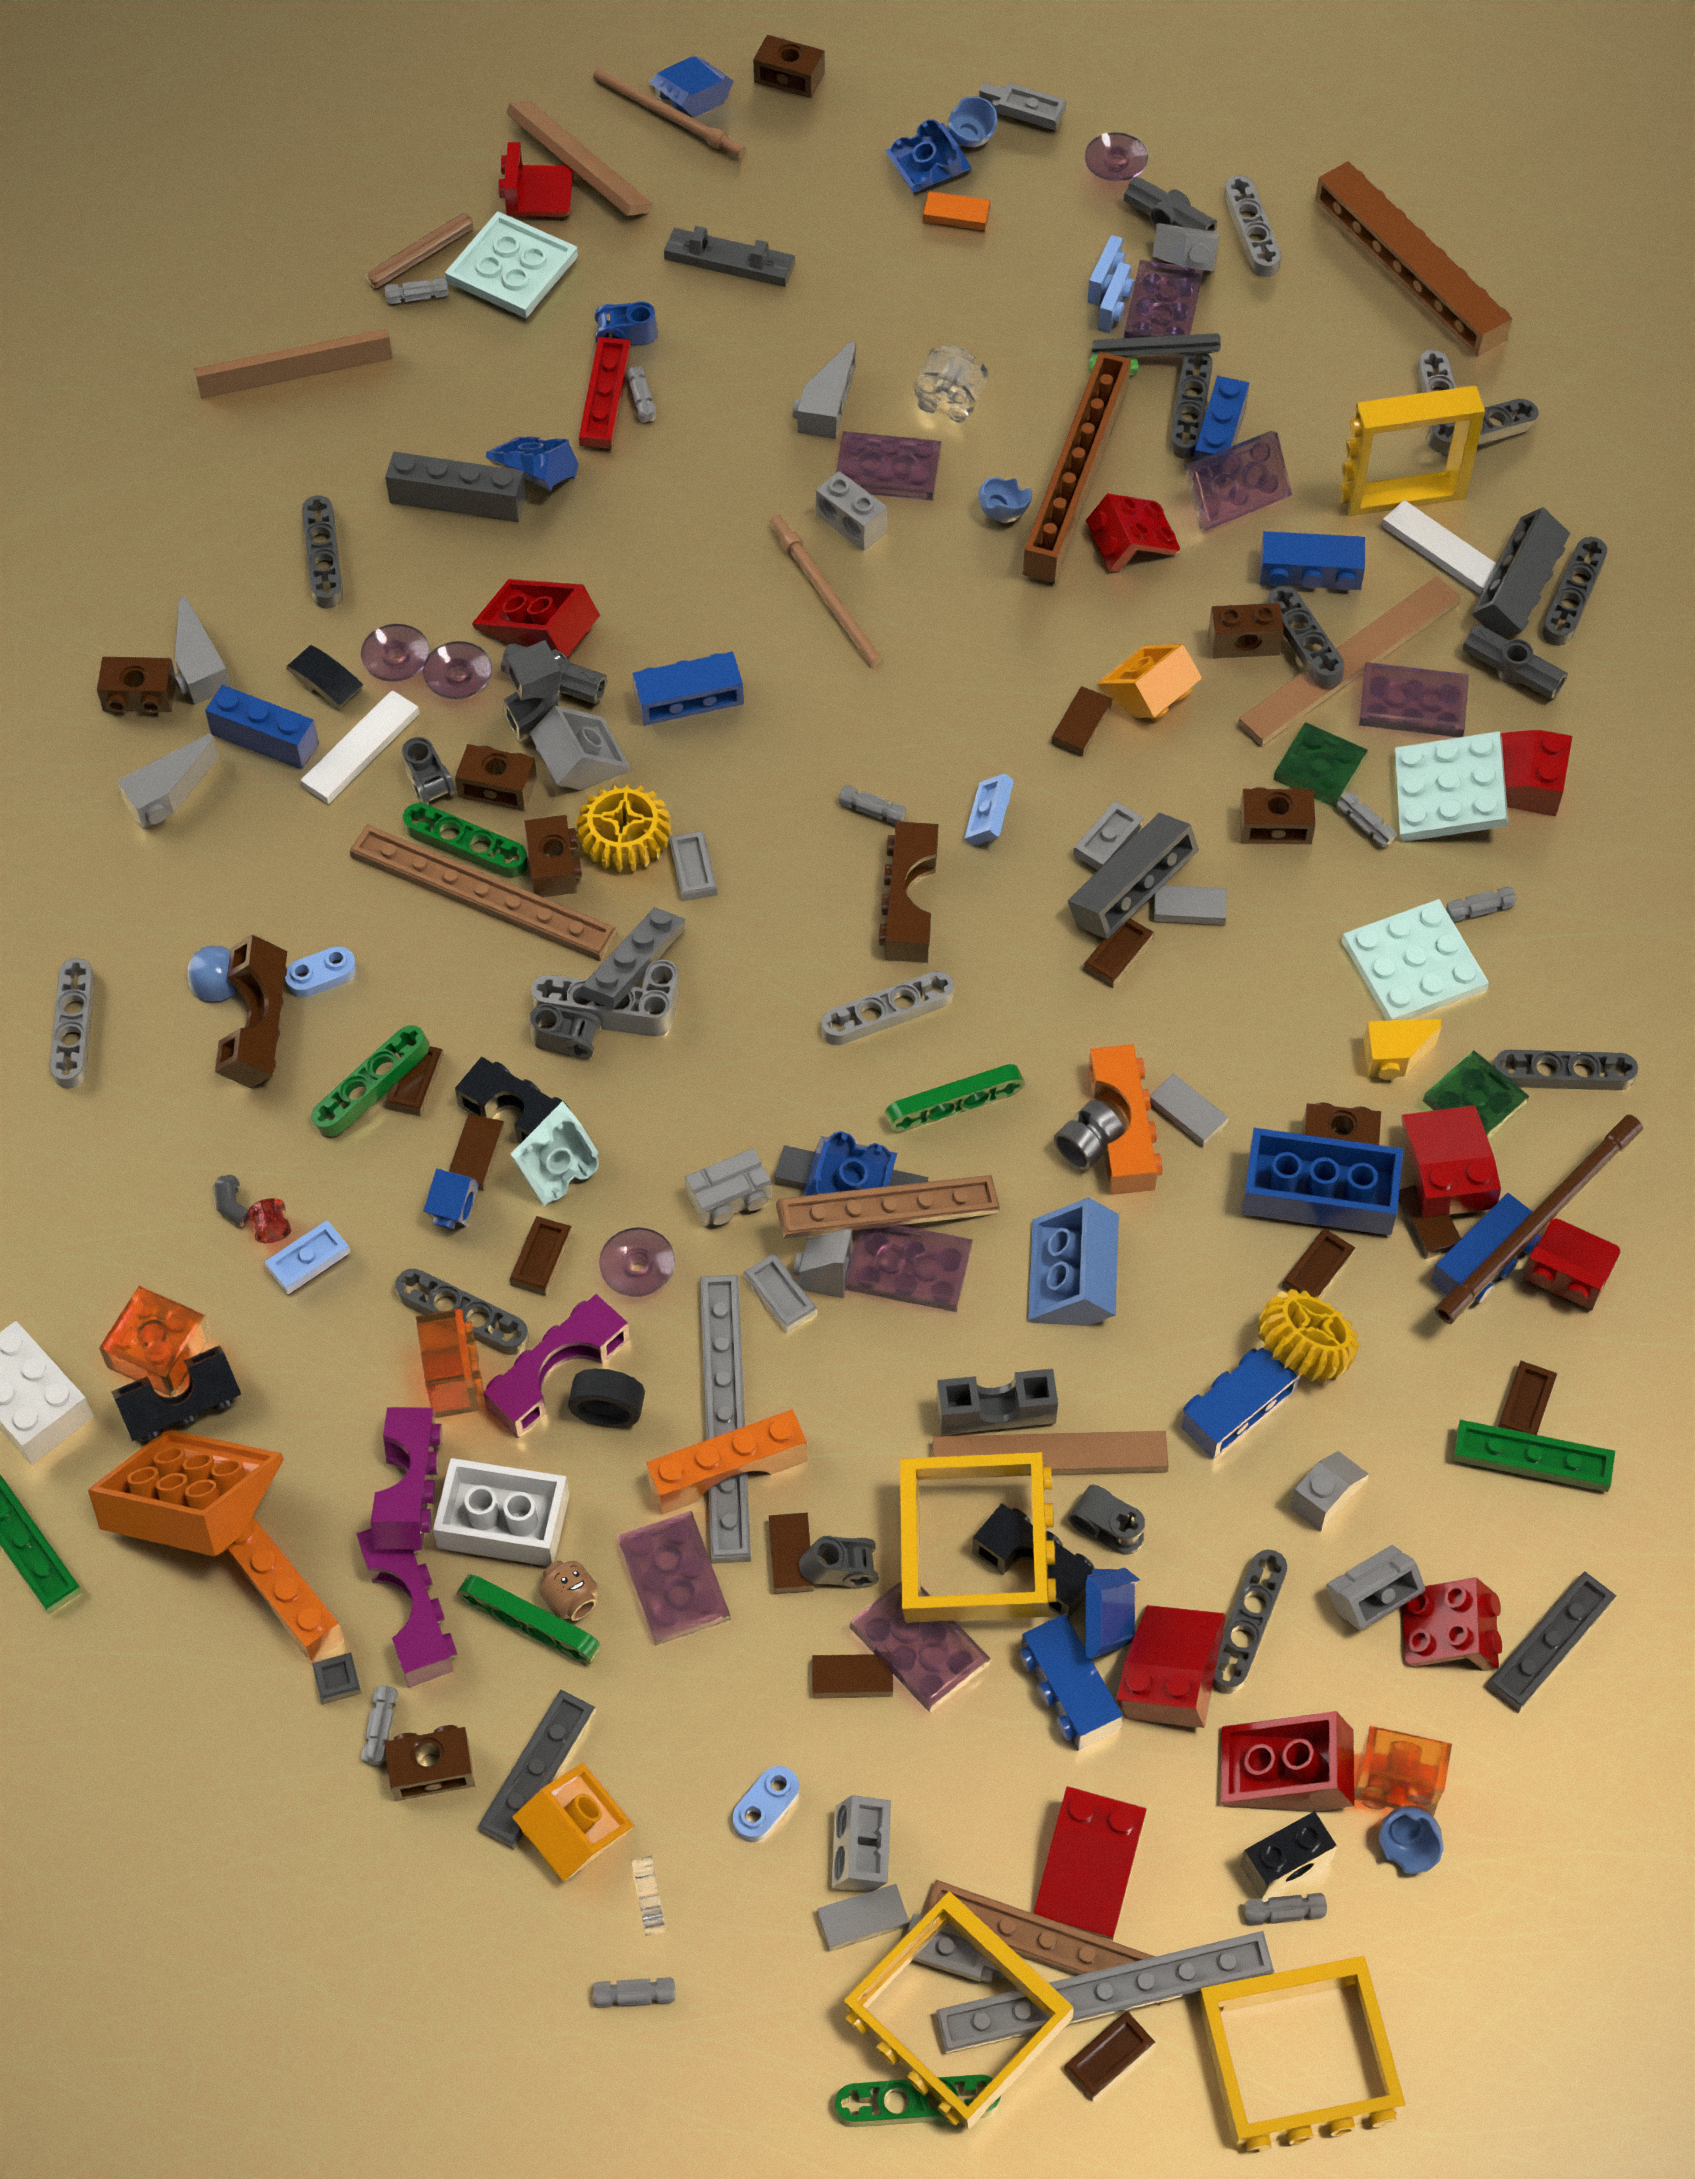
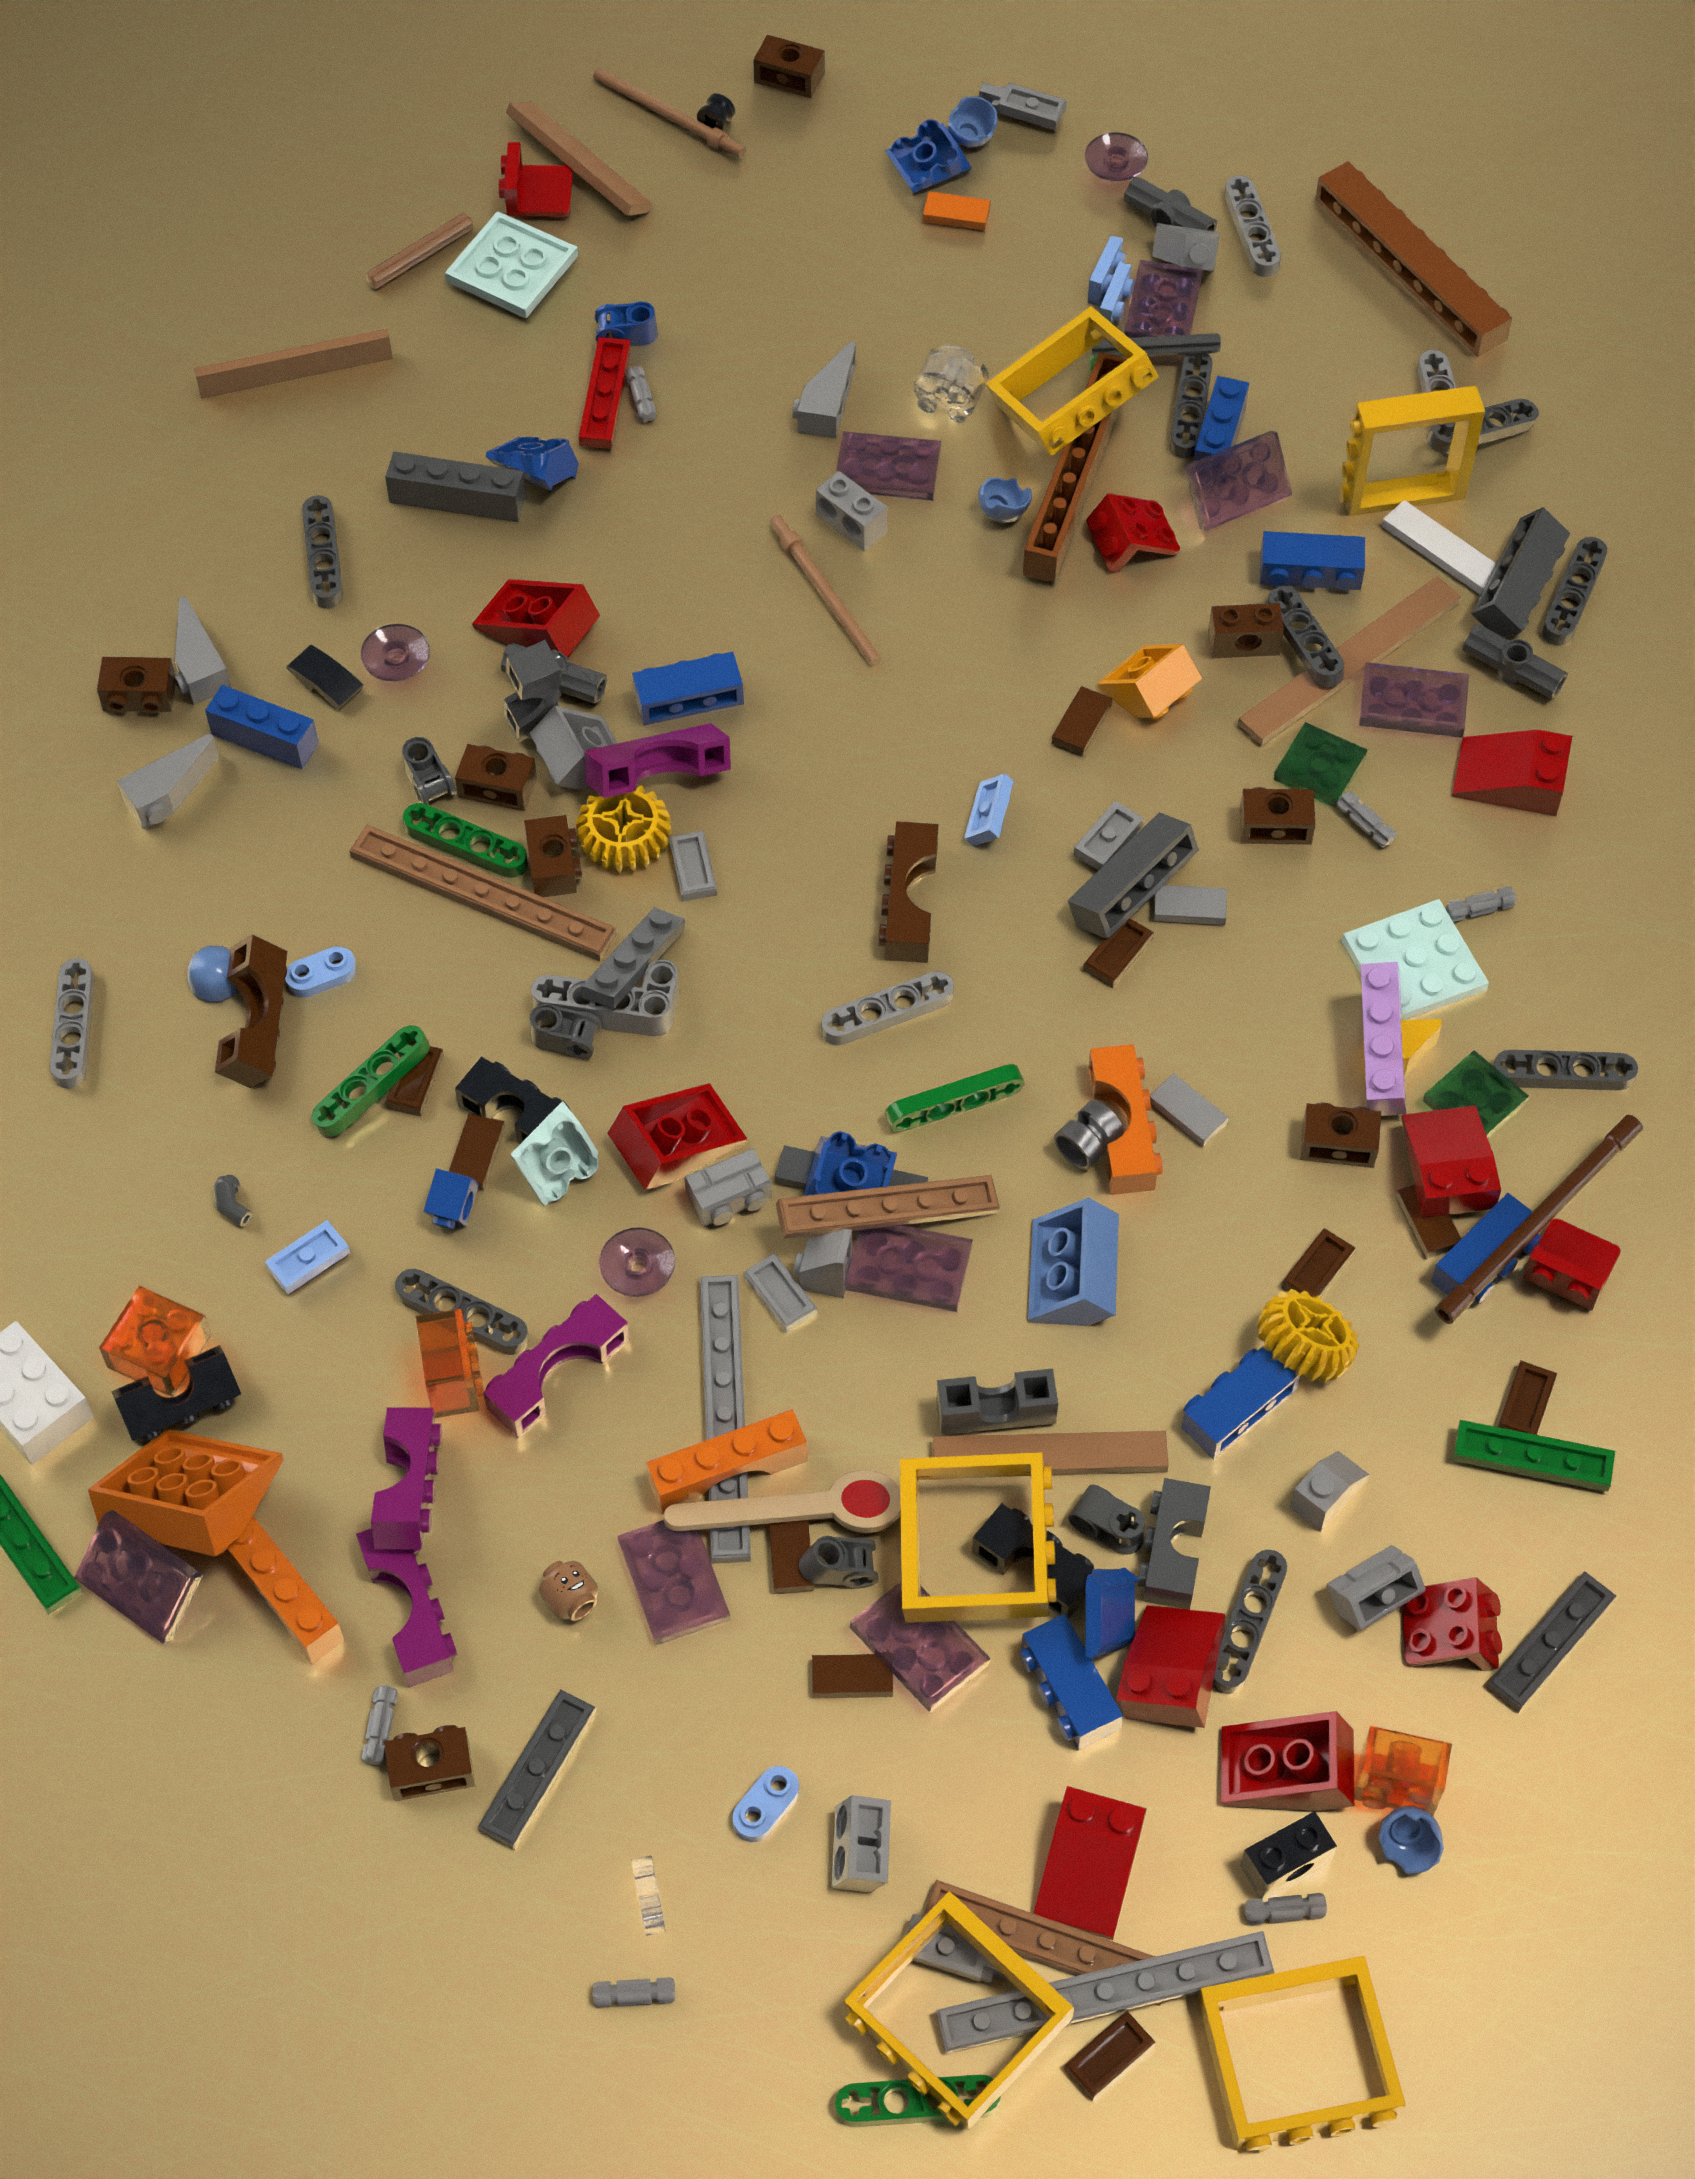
clear red wheel [248,1198,292,1244] -> none
white tile [301,690,420,805] -> none
dark grey tile [312,1652,362,1705] -> none
light grey axle [385,277,449,304] -> none
dish [423,641,492,699] -> none
white brick [433,1458,570,1566] -> none
green beam [457,1574,601,1665] -> none
reddish brown tile [510,1216,572,1296] -> none
light orange slope [512,1762,634,1882] -> none
black tyre [568,1368,645,1428] -> none
blue slope [649,56,734,118] -> none
dark grey hinge [664,226,795,287] -> none
light grey tile [817,1884,909,1951] -> none
light grey axle [839,785,906,825] -> none
blue brick [1242,1128,1404,1235] -> none
light aqua plate [1395,731,1509,842] -> none
none -> plate [74,1510,203,1644]
none -> magenta arch [584,723,731,798]
none -> red slope [607,1083,748,1190]
none -> tan piece [664,1470,901,1533]
none -> black wheel [697,93,736,131]
none -> yellow window [986,306,1159,456]
none -> dark grey arch [1137,1478,1211,1610]
none -> lavender arch [1361,962,1407,1116]

